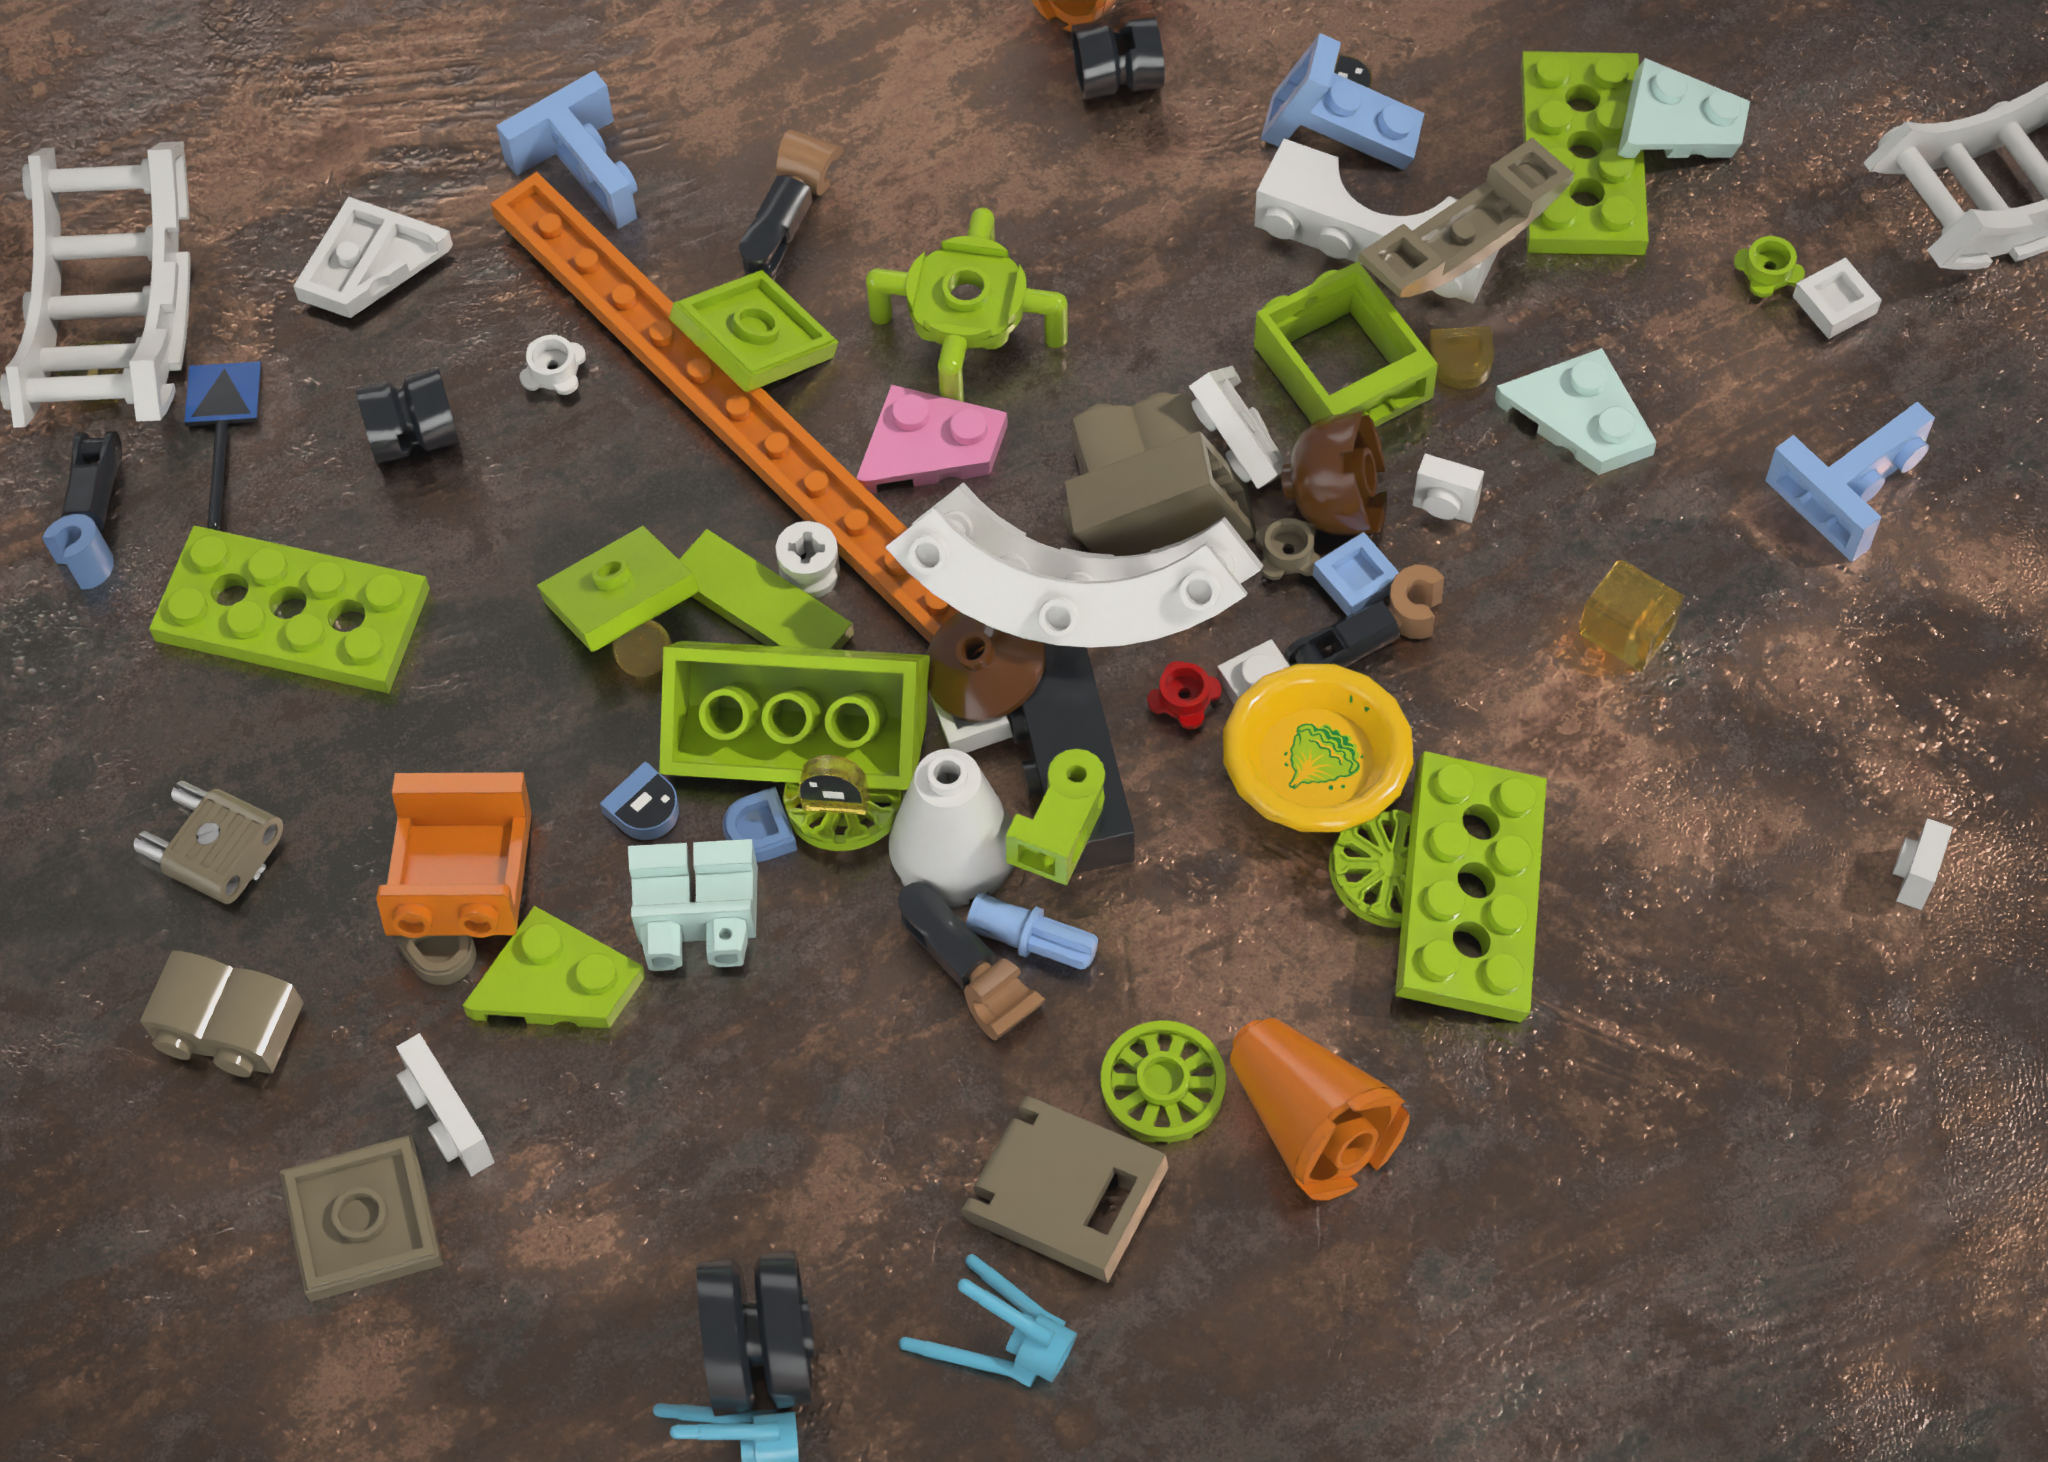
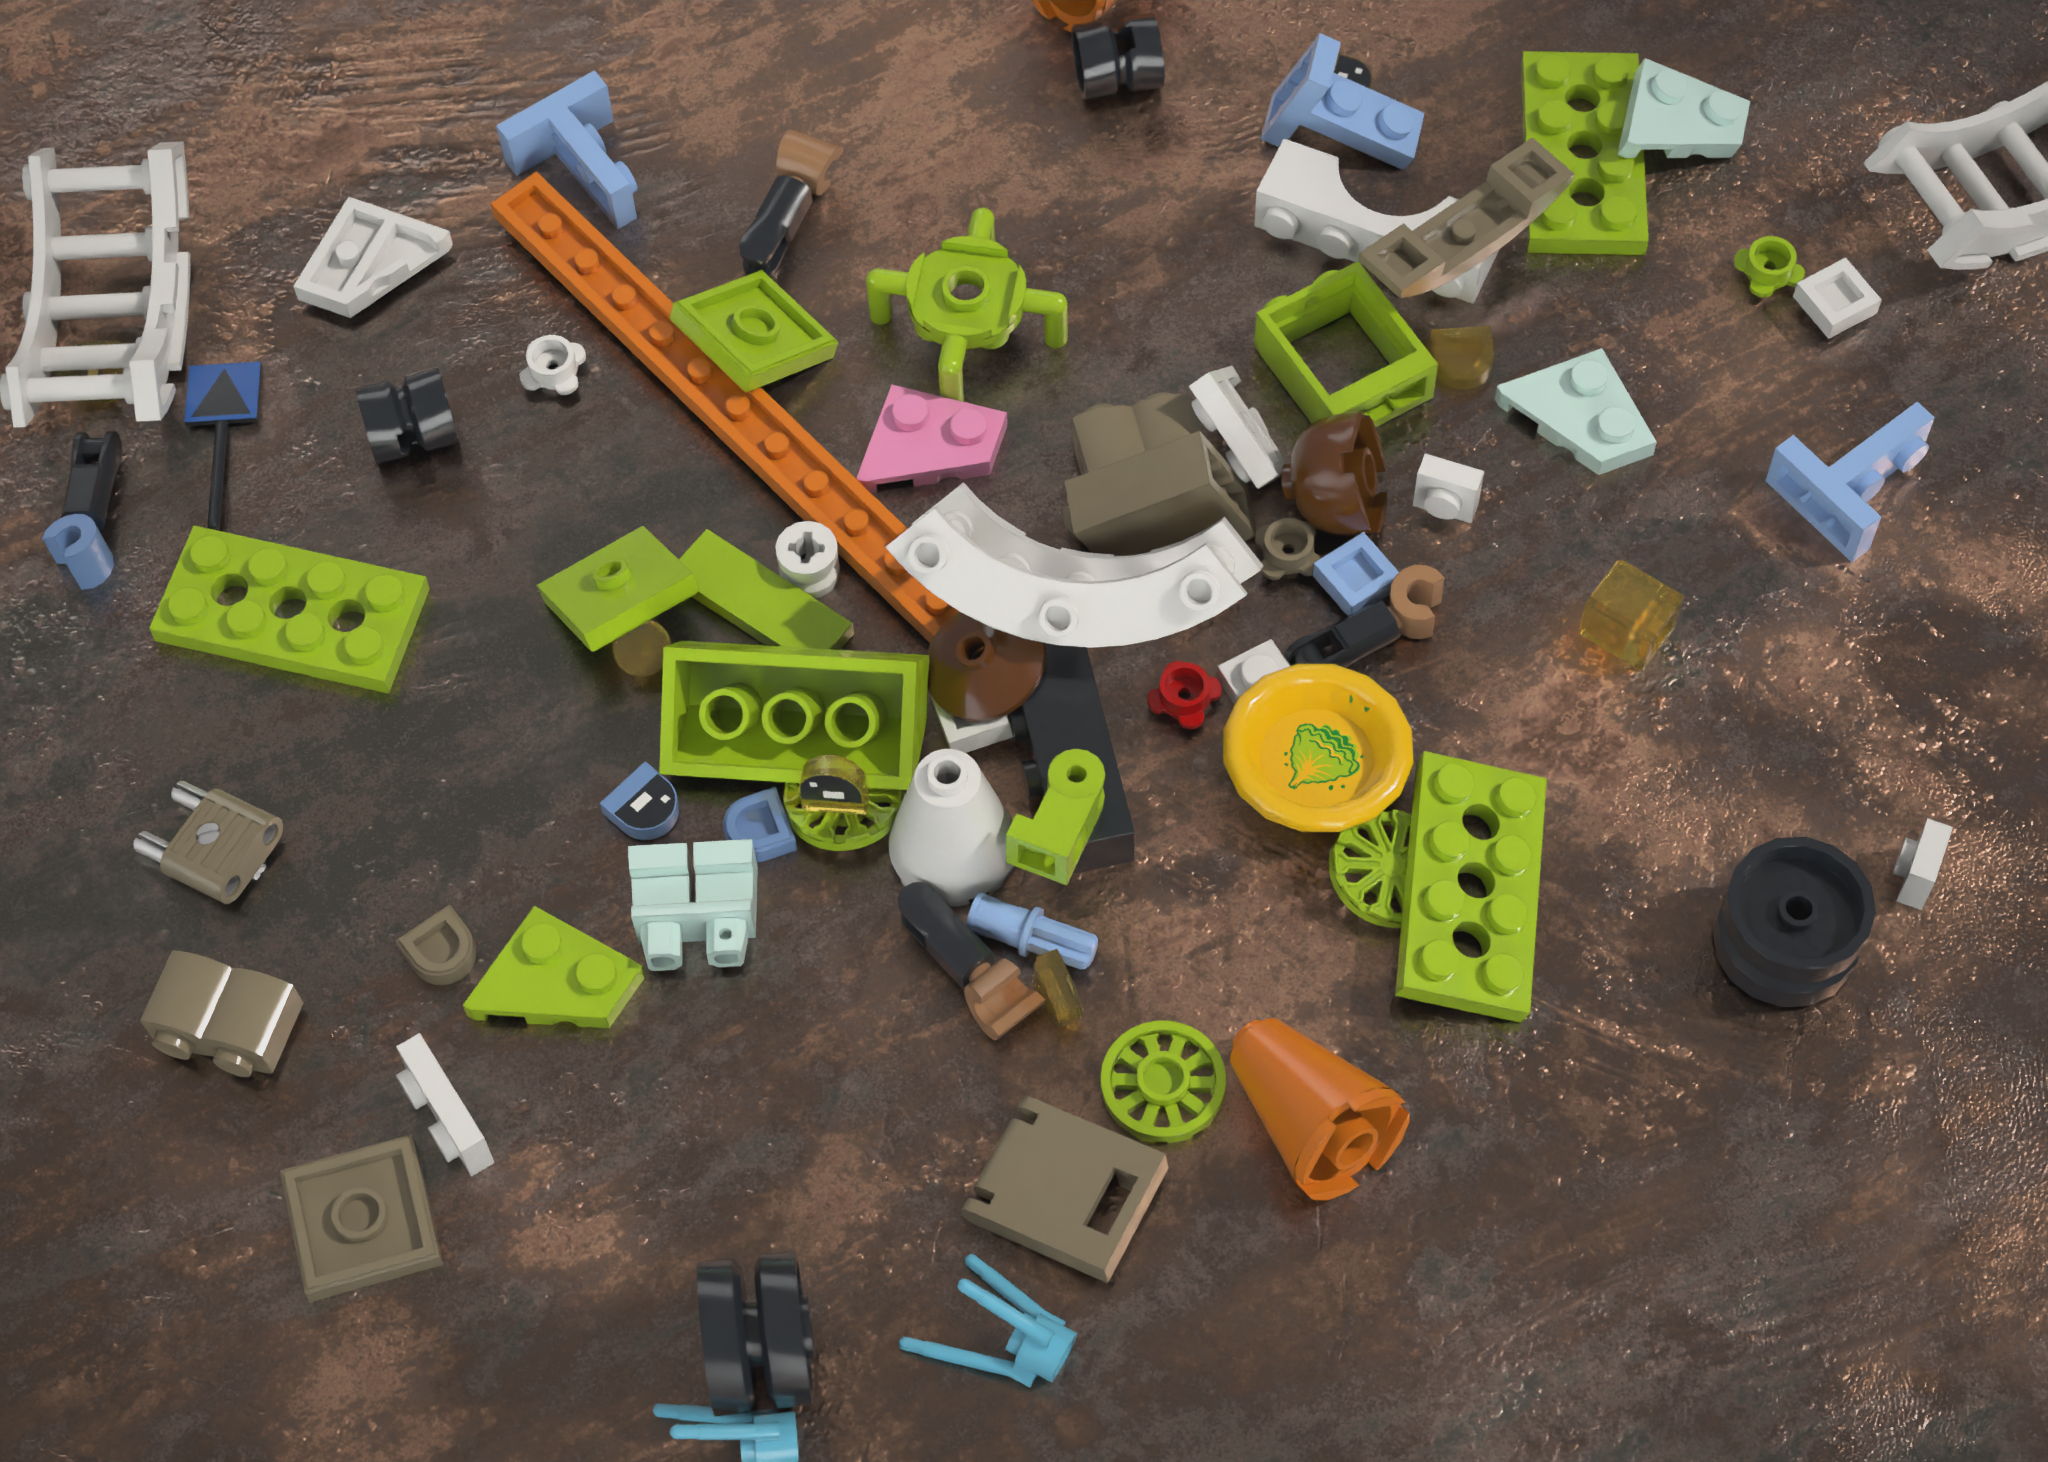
orange panel [376,772,532,938] -> none
none -> clear yellow tile [1033,949,1084,1028]
none -> black wheel [1713,837,1876,1007]

